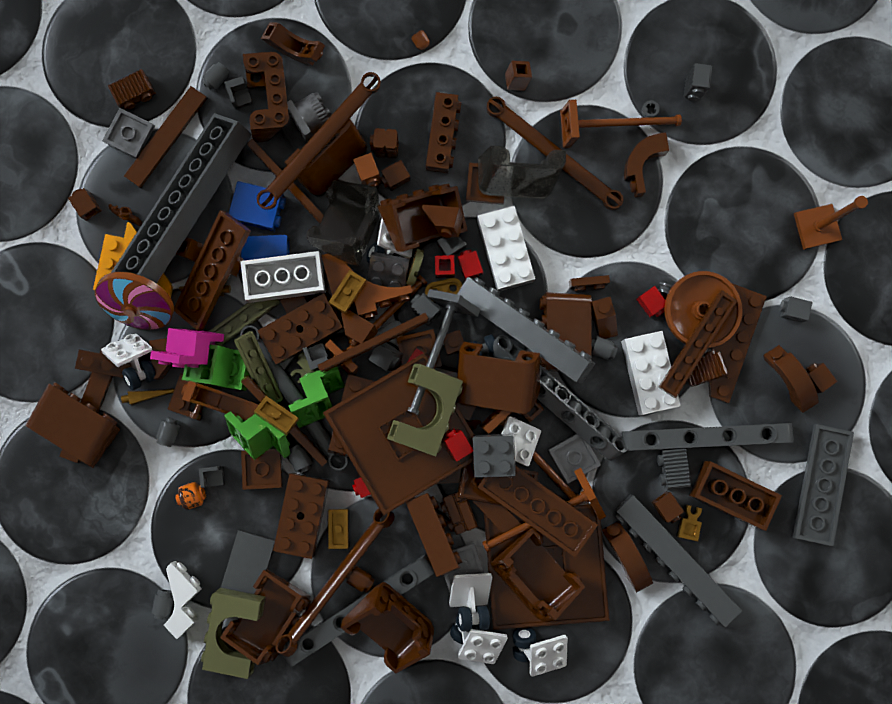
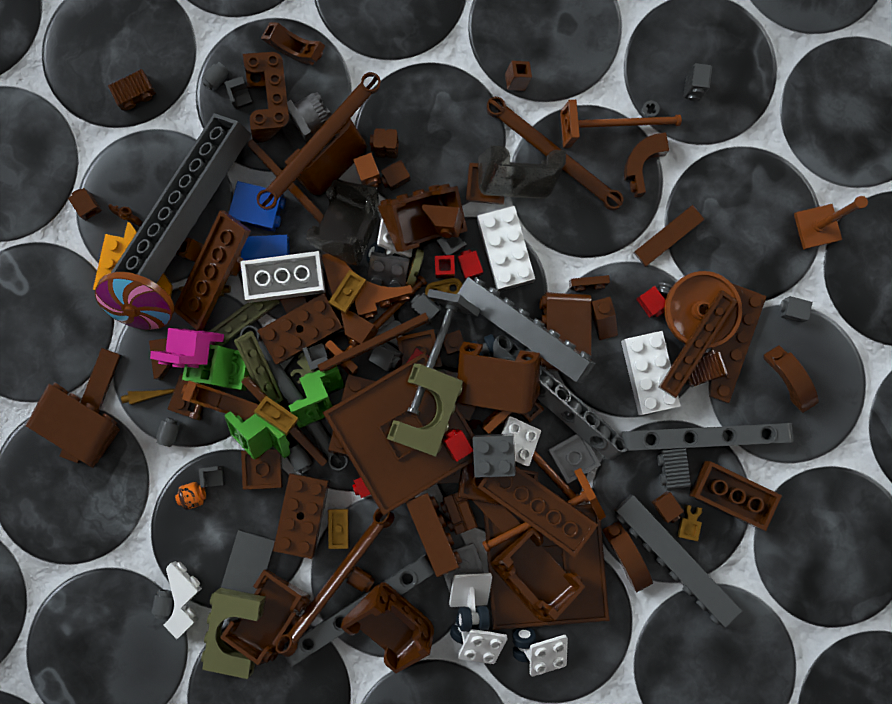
reddish brown plate [75,349,133,378] -> none
white plate [101,334,156,391] -> none
flat silver plate [102,108,155,159] -> none
reddish brown tile [124,86,208,188] -> none
dark orange piece [411,30,430,50] -> none
reddish brown brick [426,92,462,173] -> none
dark grey brick [591,336,618,360] -> none
dark grey plate [793,424,854,546] -> none
reddish brown brick [806,363,838,393] -> none
none -> reddish brown tile [633,205,704,267]

